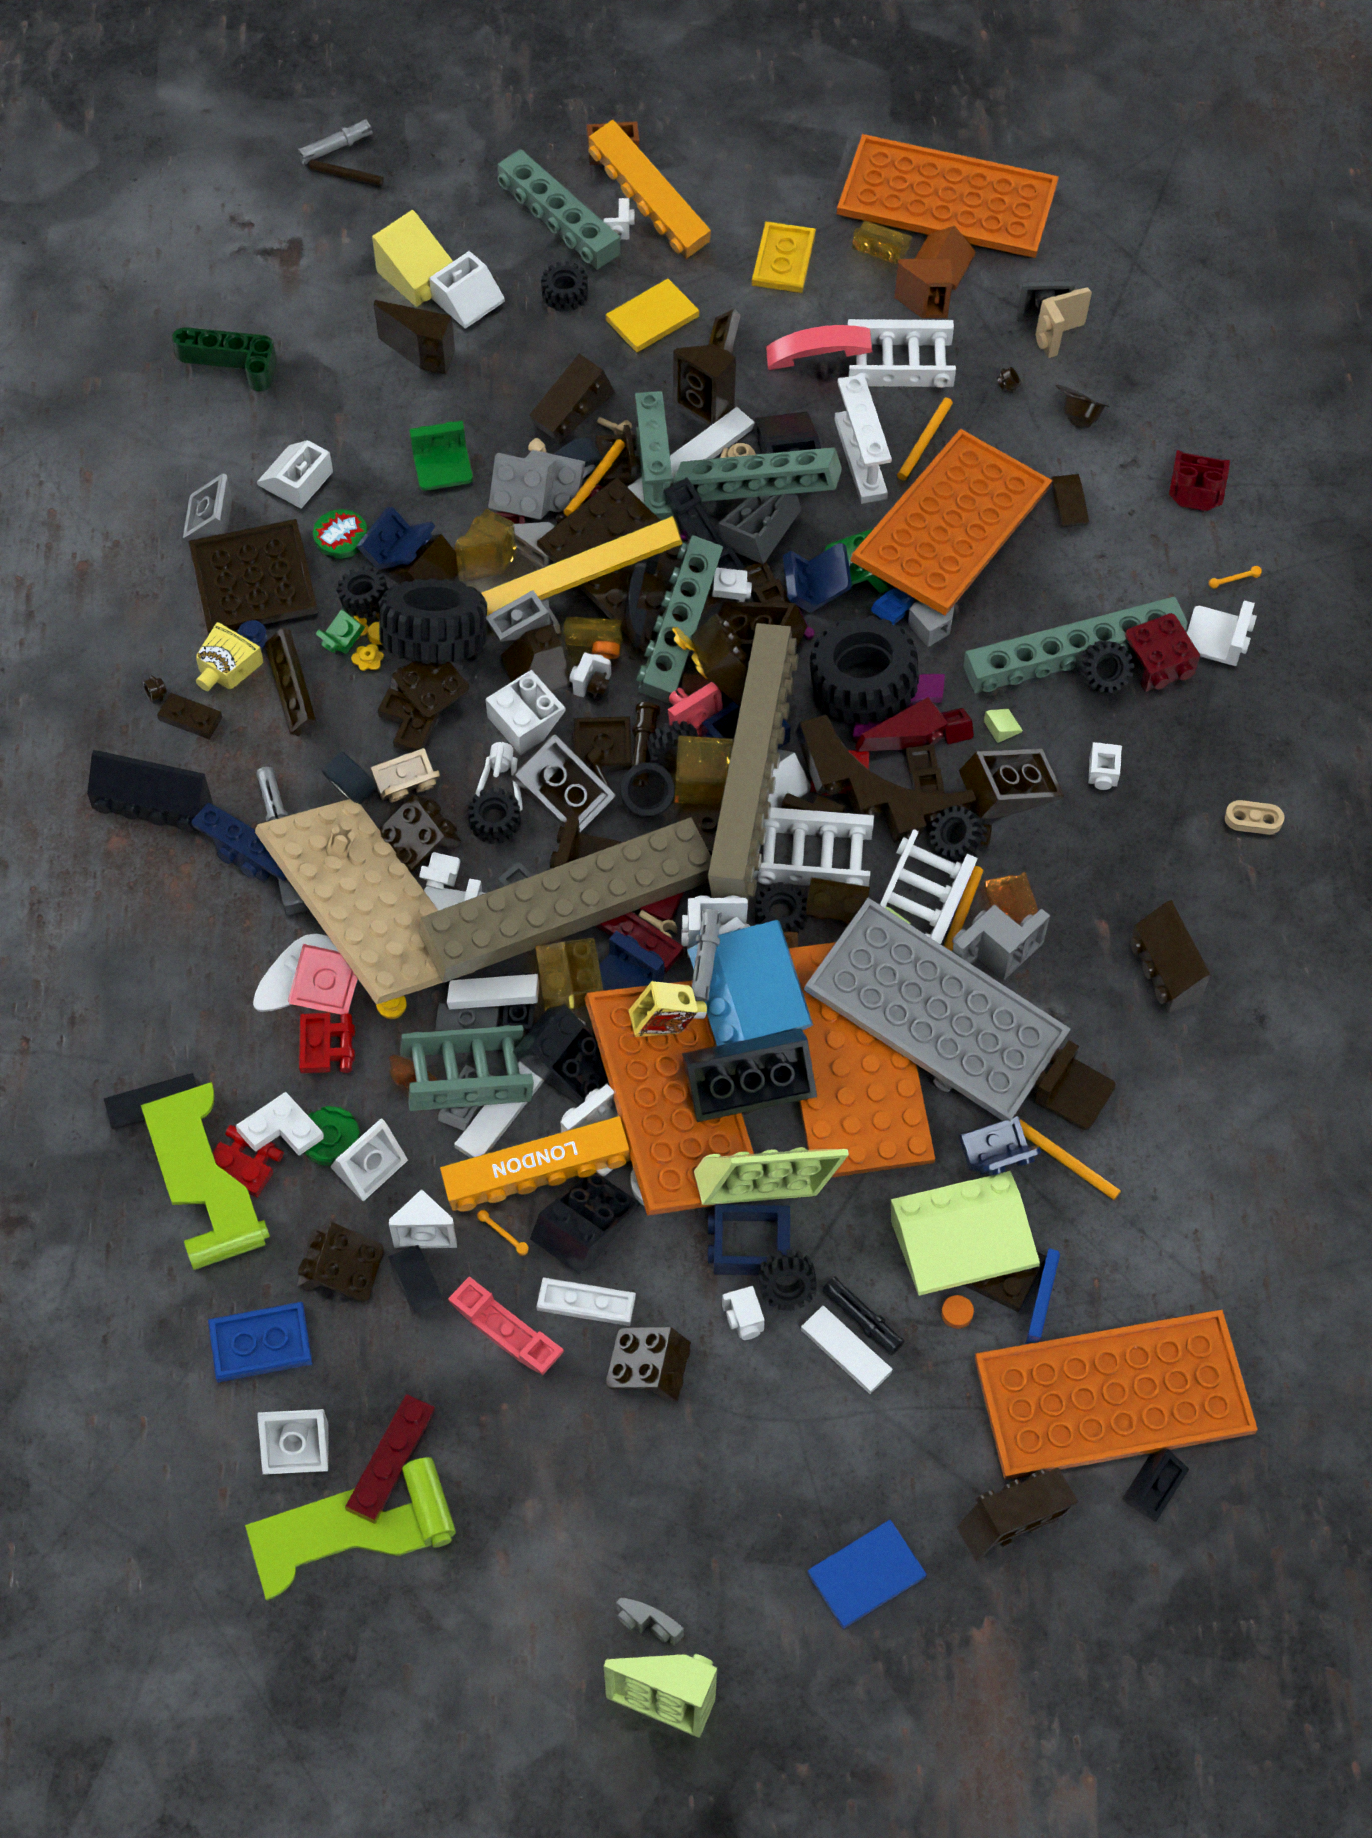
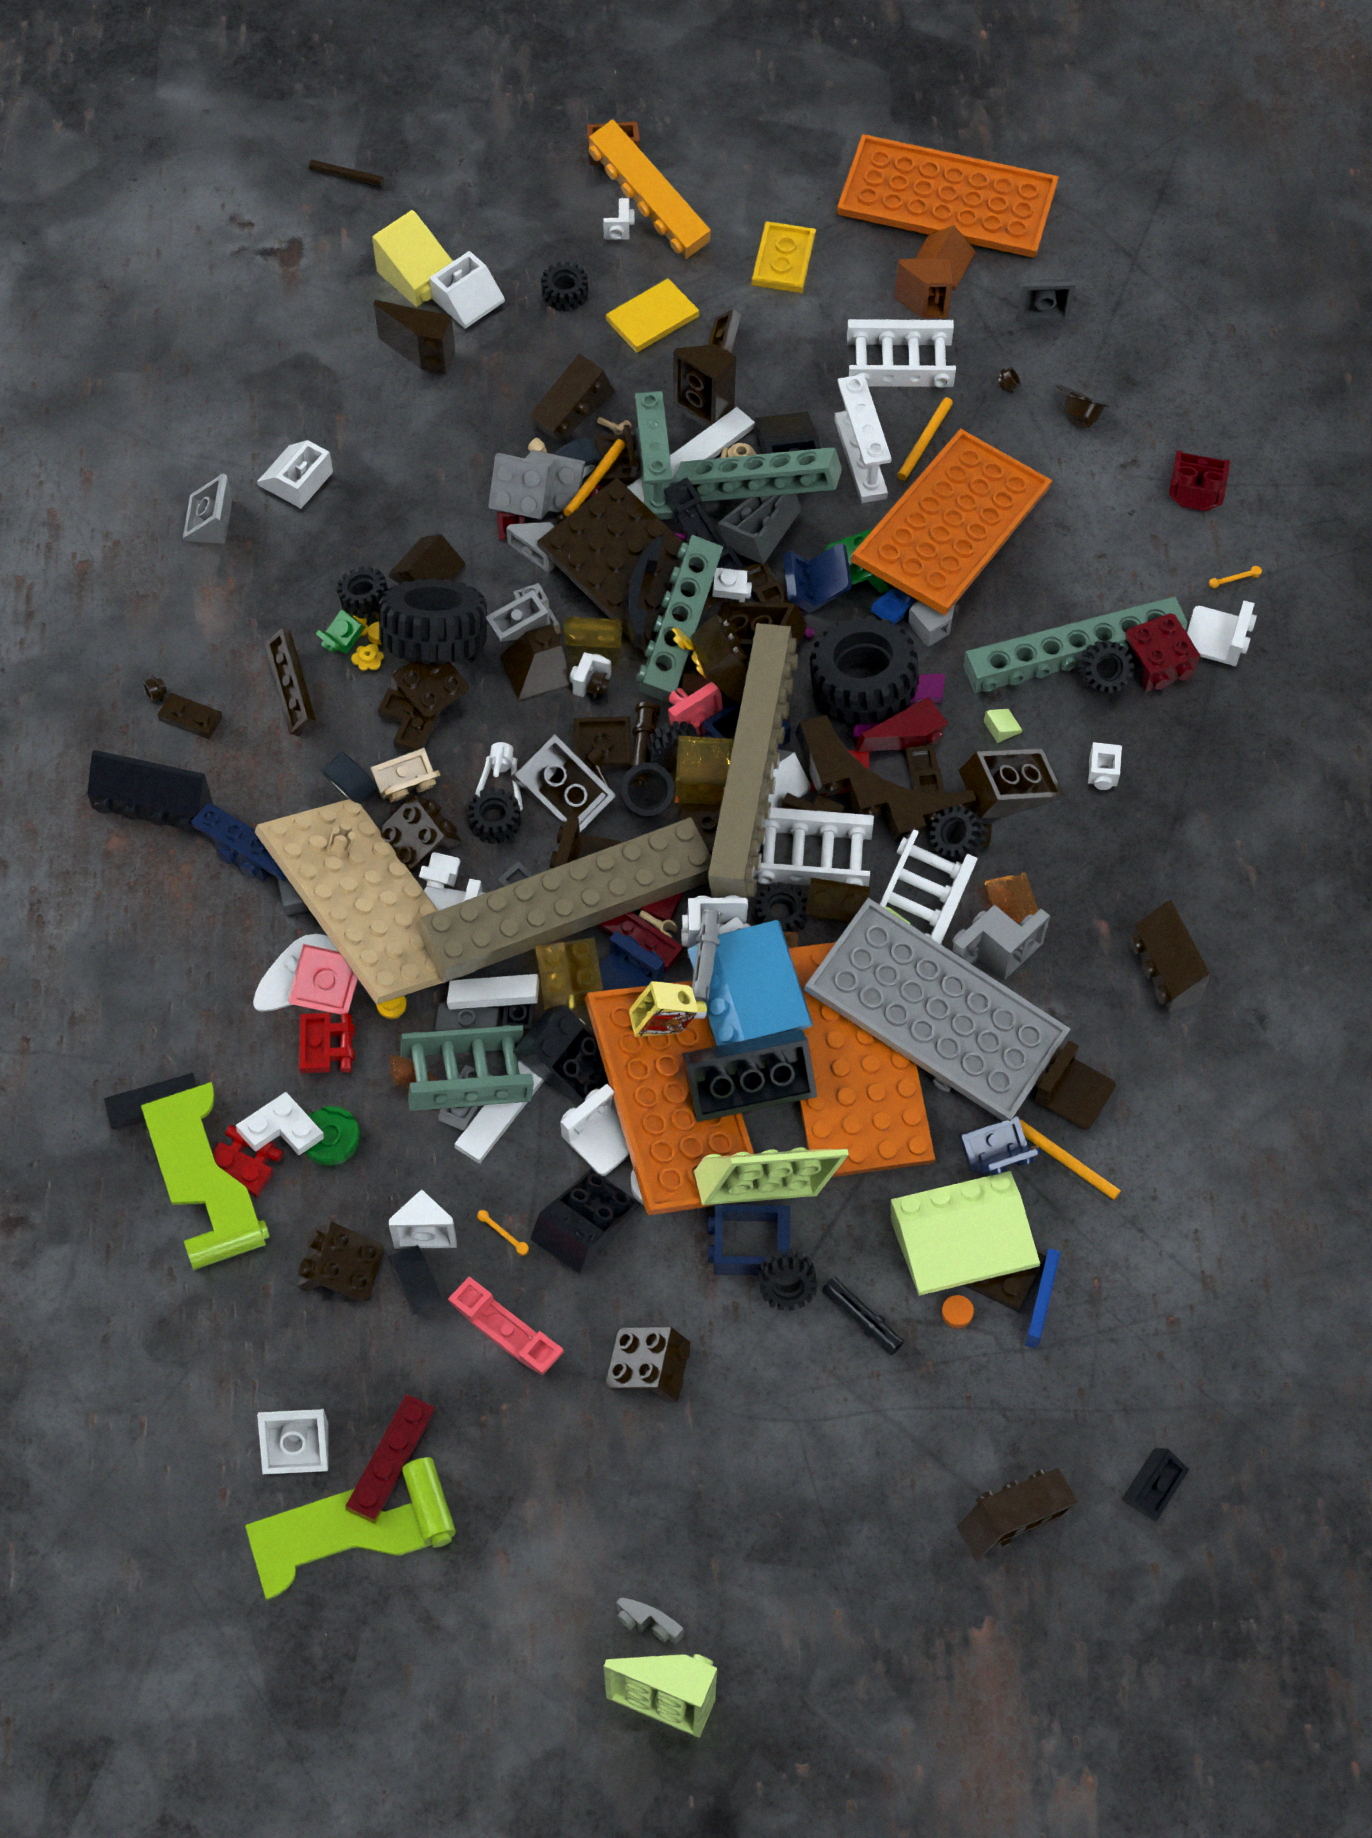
dark green beam [172,327,277,391] -> none
dark brown plate [188,519,318,635] -> none
light yellow torso [196,622,263,691] -> none
blue tile [208,1301,313,1383] -> none
dark blue wheel [238,620,268,649] -> none
light grey pin [256,767,289,822] -> none
light grey pin [298,119,372,165] -> none
tile [313,509,368,559] -> none
white slope [331,1119,408,1202] -> none
dark blue bracket [356,507,435,570] -> none
green bracket [409,420,473,491] -> none
light orange brick [440,1116,631,1212] -> none
clear yellow slope [455,509,517,582] -> none
yellow tile [481,516,683,616] -> none
white slope [485,670,565,755] -> none
sand green brick [497,149,621,270] -> none
white tile [537,1278,636,1326] -> none
orange tile [592,641,620,659] -> none
white brick [722,1286,765,1340] -> none
coral slope [766,325,872,370] -> none
white tile [801,1306,893,1394] -> none
blue tile [807,1519,927,1629] -> none
clear yellow bracket [852,220,912,264] -> none
dark red slope [941,708,974,744] -> none
light orange bar [943,866,984,951] -> none
orange plate [974,1309,1258,1480] -> none
tan bracket [1035,288,1092,358] -> none
dark brown slope [1051,474,1089,528] -> none
tan plate [1224,800,1284,835] -> none

